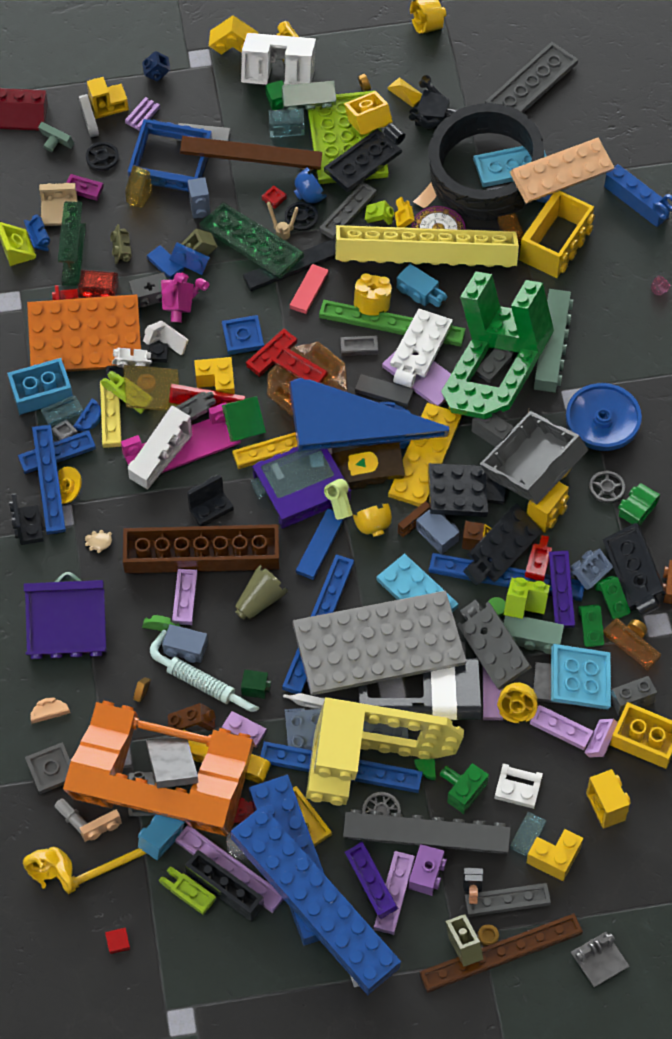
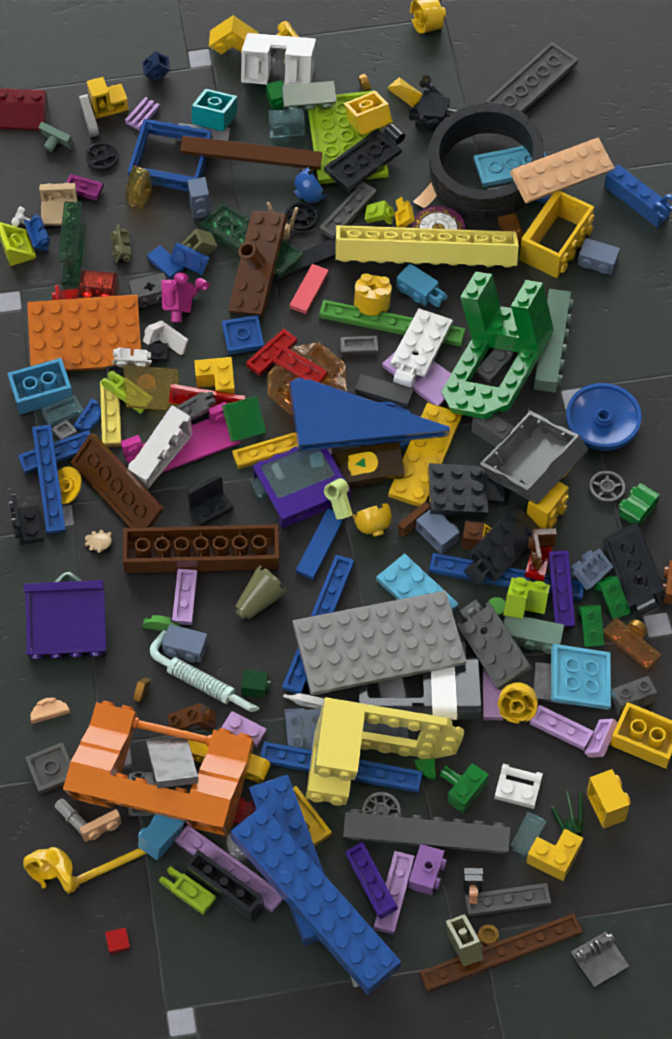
red tile [262,185,287,209] -> none
clear pink tile [651,275,671,296] -> none
none -> white plant [11,206,30,227]
none -> reddish brown plate [71,434,164,528]
none -> teal brick [192,89,237,131]
none -> reddish brown plate [228,211,288,317]
none -> reddish brown bracket [528,528,557,570]
none -> dark green plant [551,791,584,836]
none -> sand blue brick [578,238,620,275]

